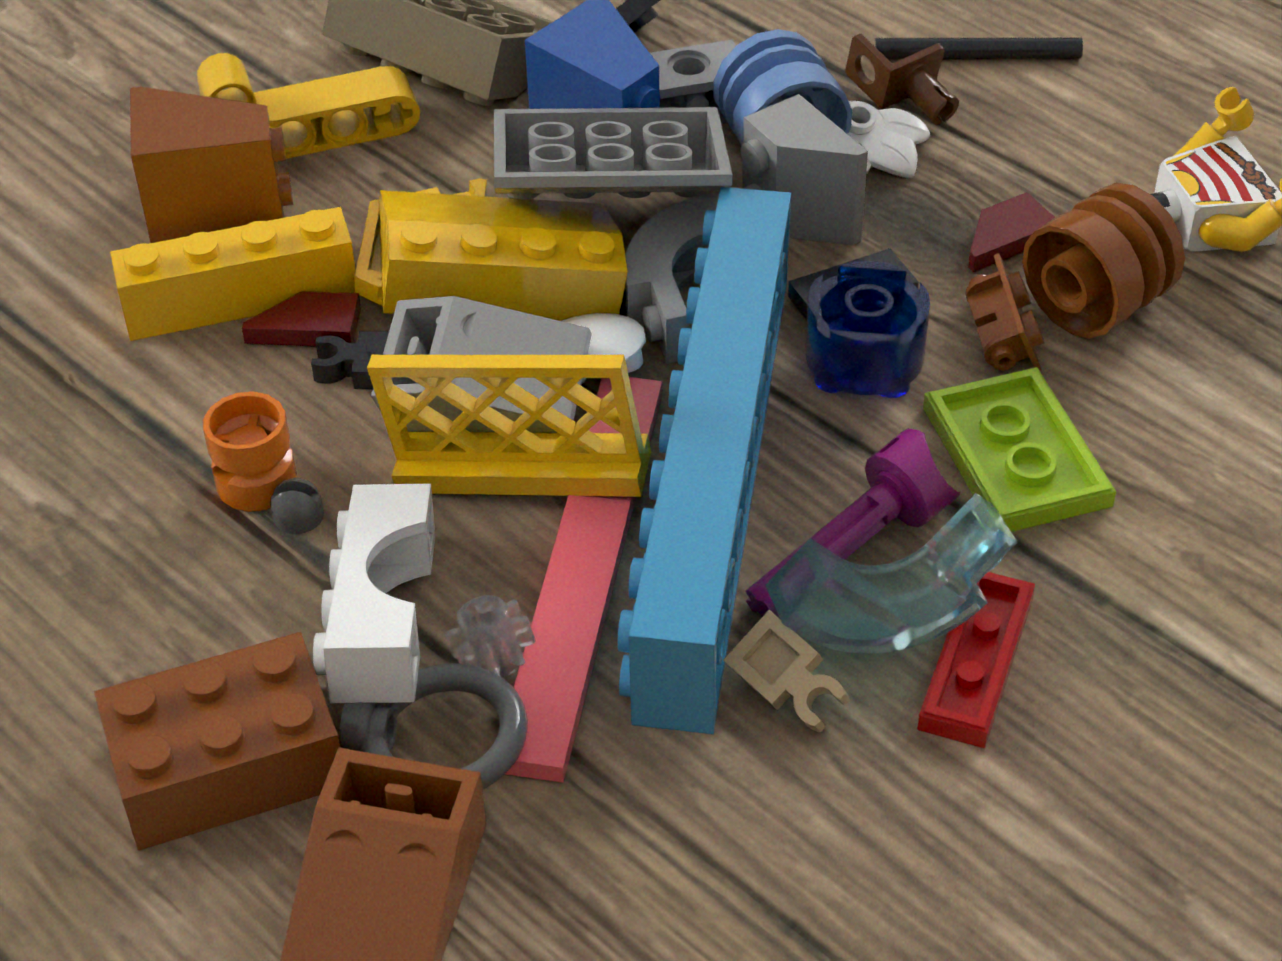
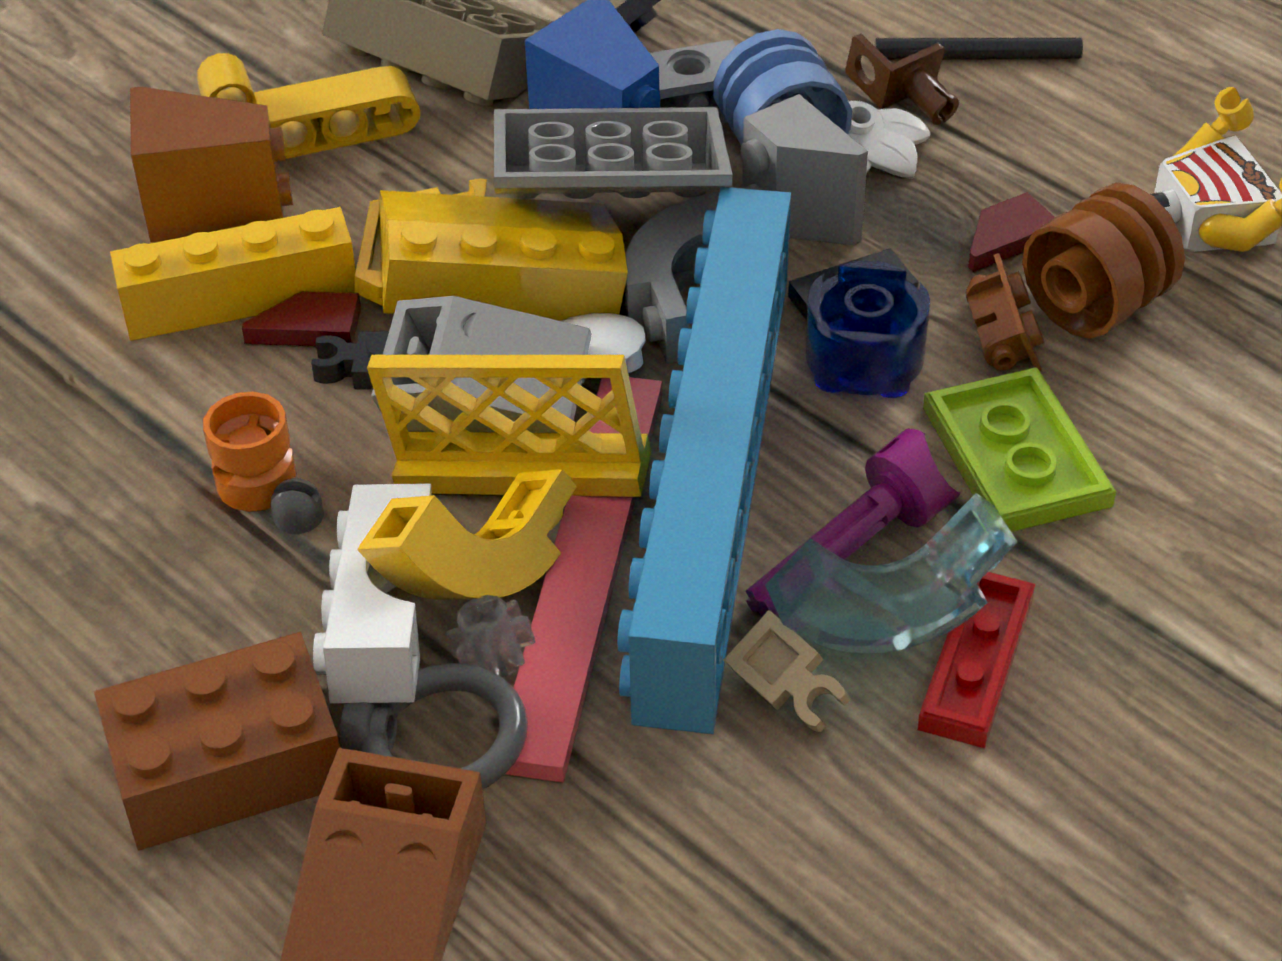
none -> yellow arch [357,469,577,600]

